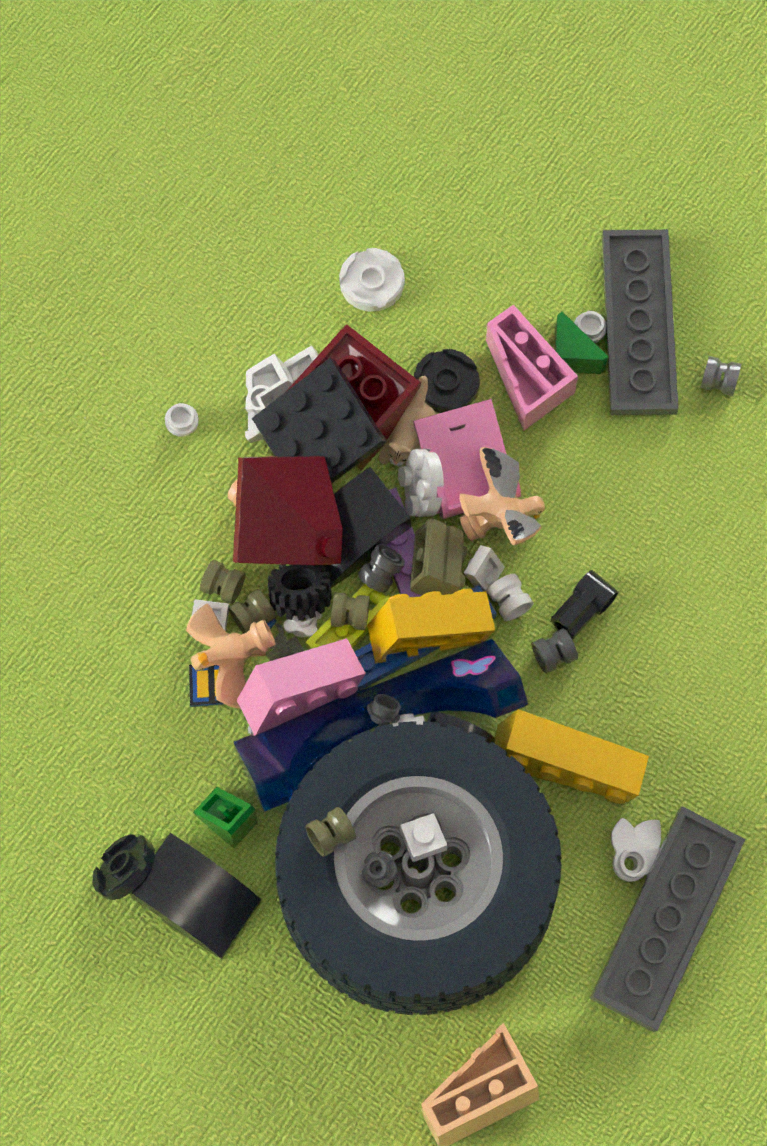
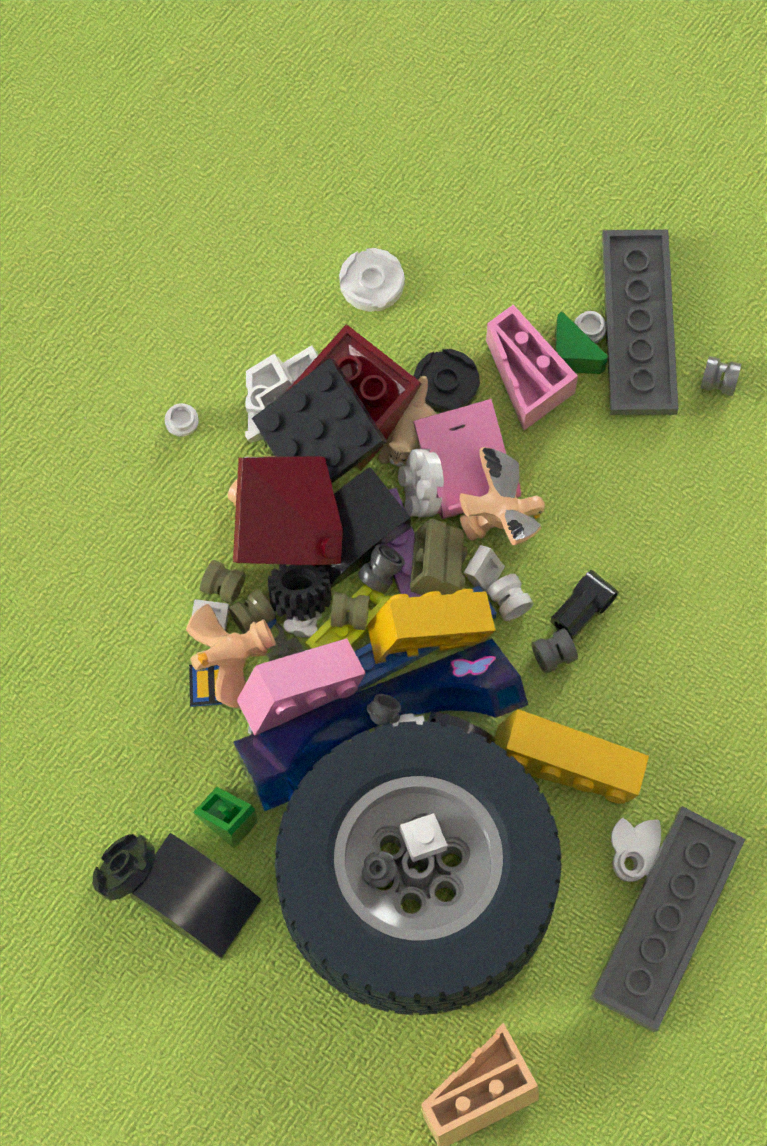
olive wheel [305,807,356,857] -> none

